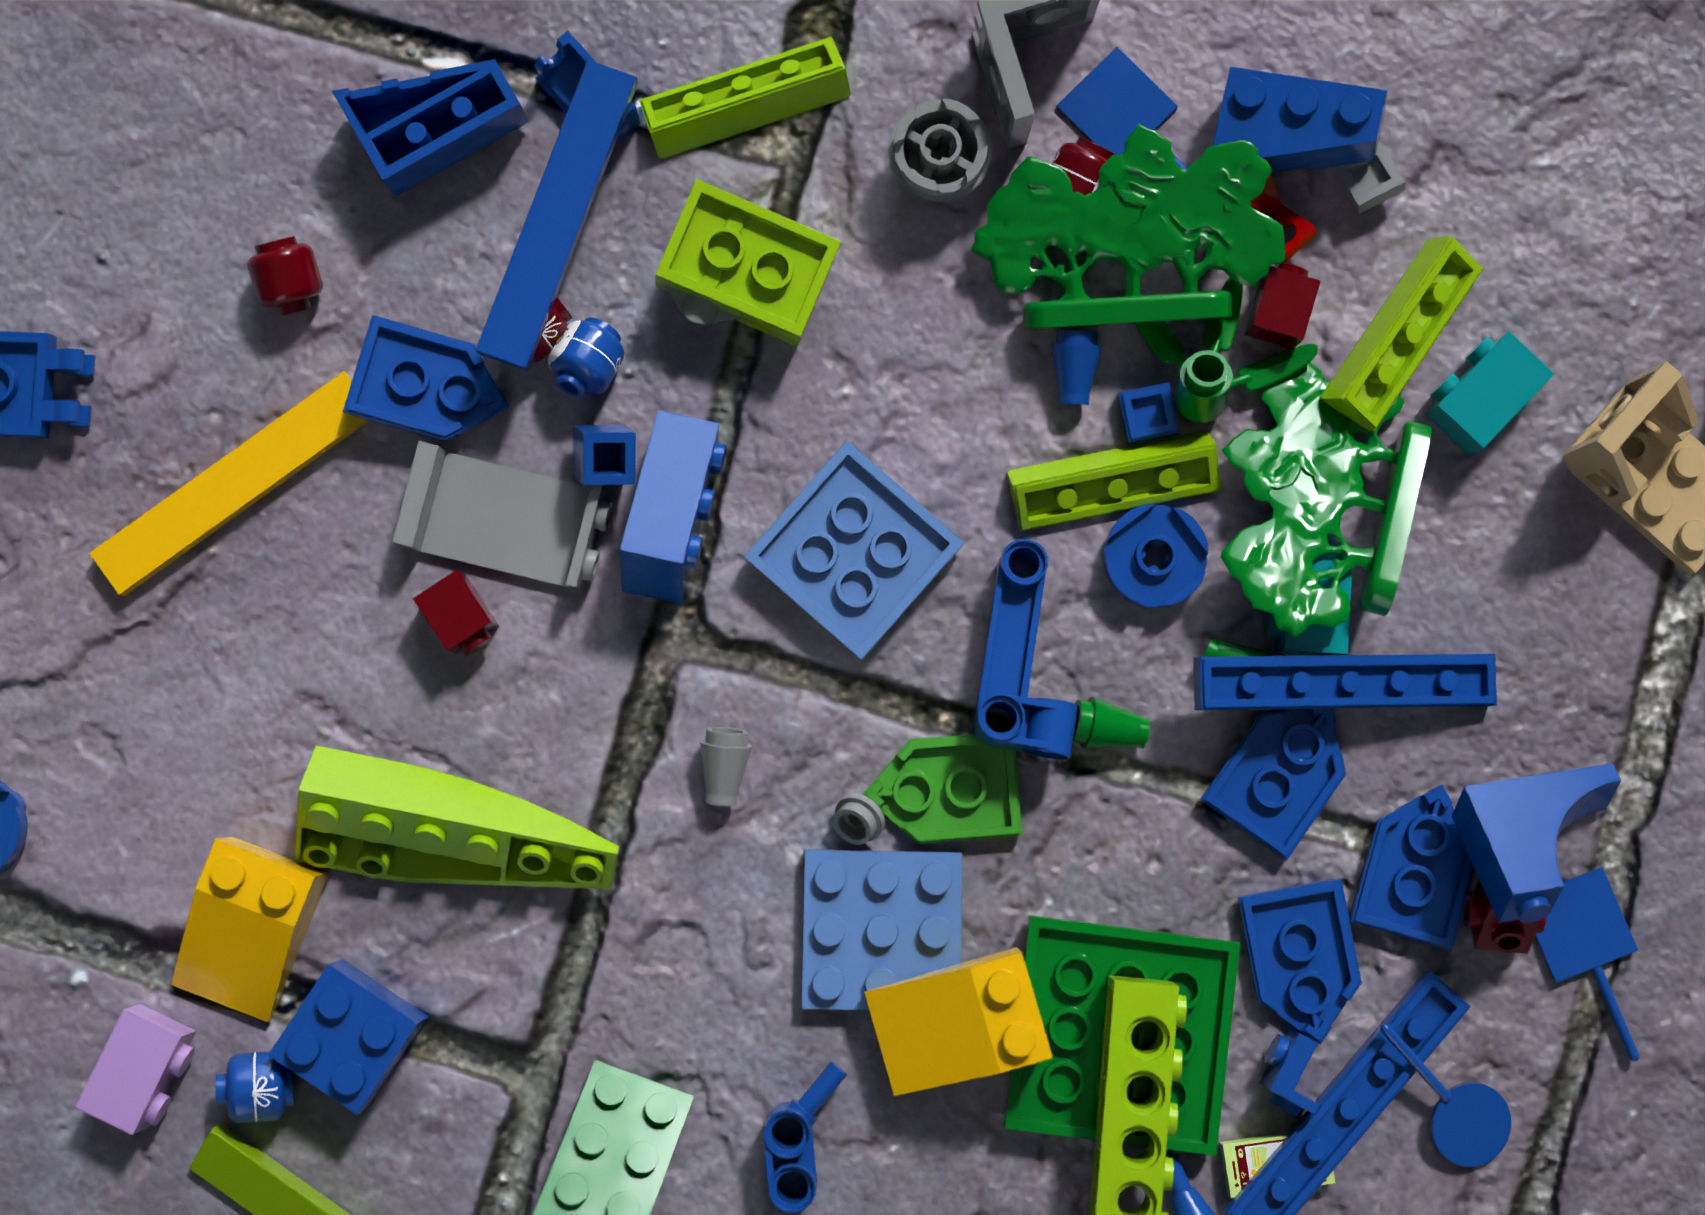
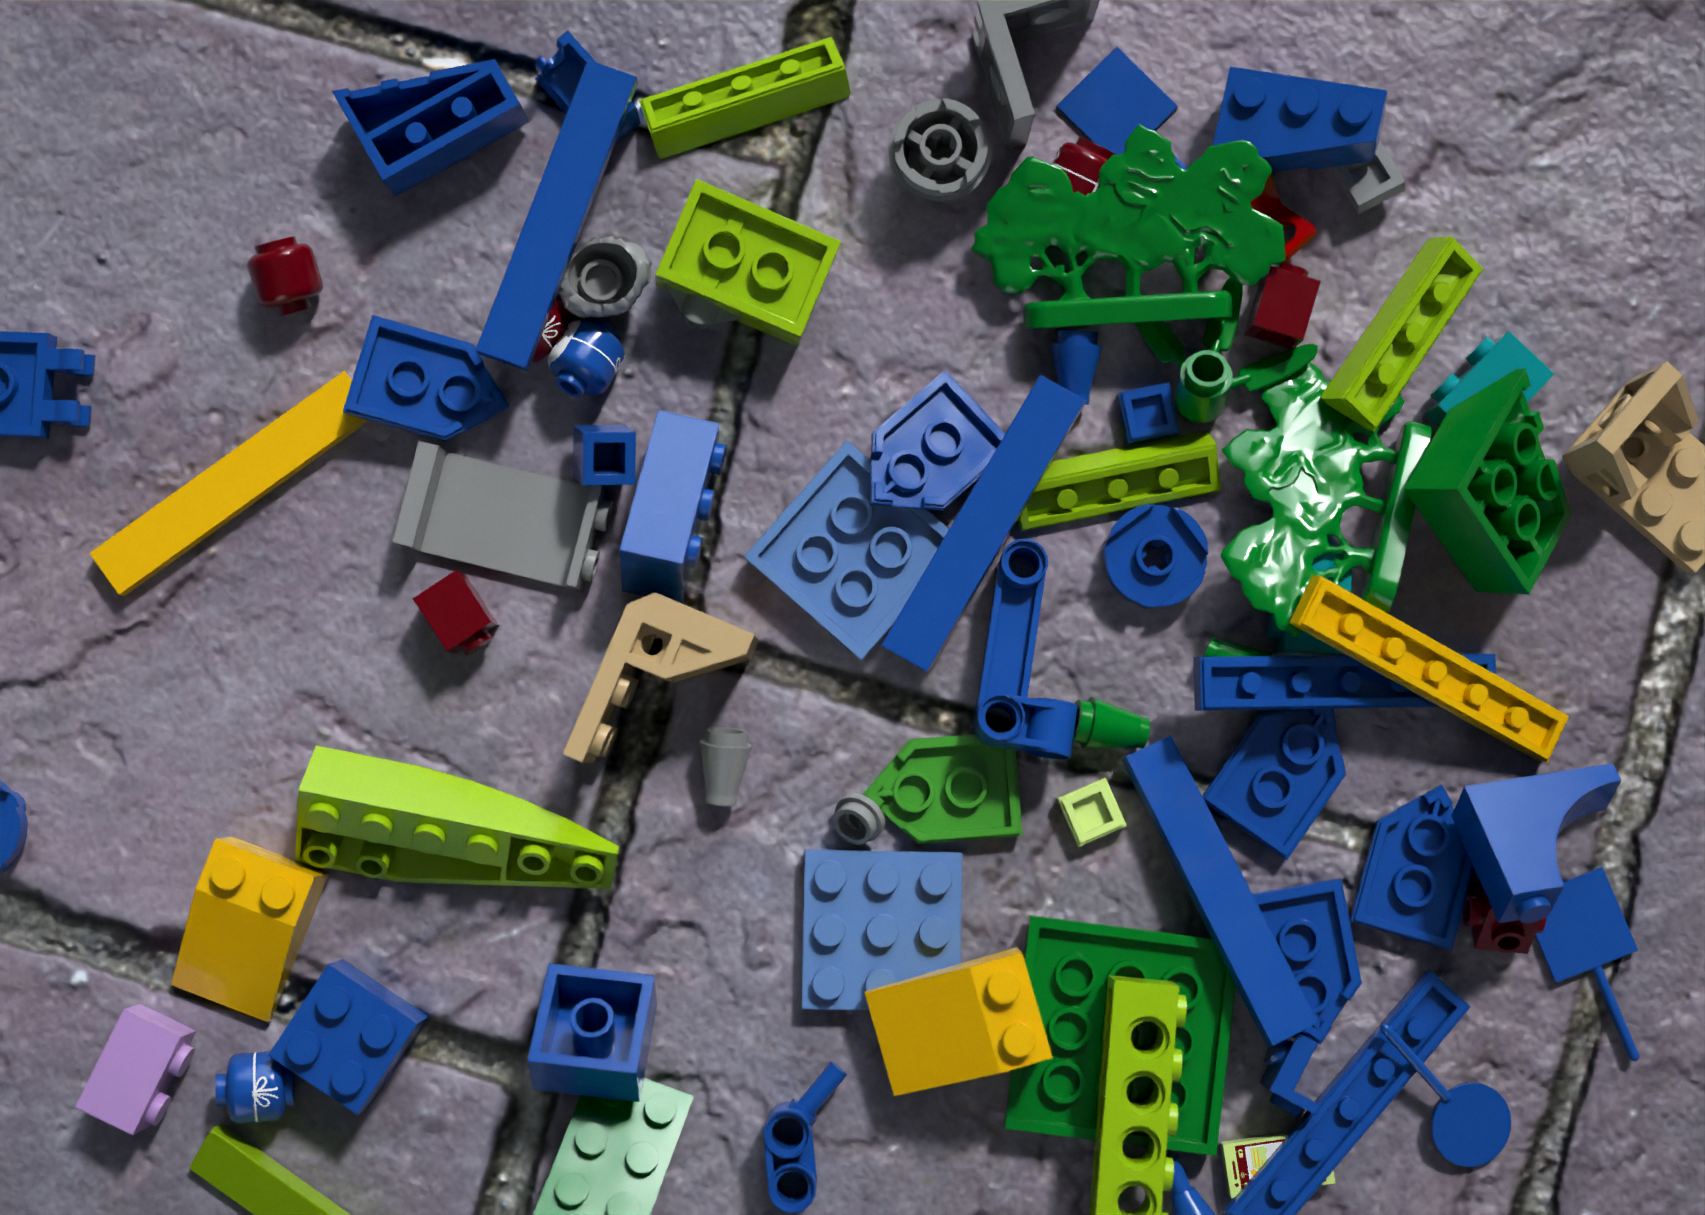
none -> blue brick [528,963,657,1102]
none -> light grey hair [557,236,652,318]
none -> tan bracket [563,593,759,763]
none -> tile [870,370,1005,511]
none -> blue tile [881,375,1086,673]
none -> yellowish green tile [1056,778,1127,847]
none -> blue tile [1121,735,1318,1047]
none -> yellow tile [1289,575,1569,763]
none -> green wedge [1404,369,1572,595]

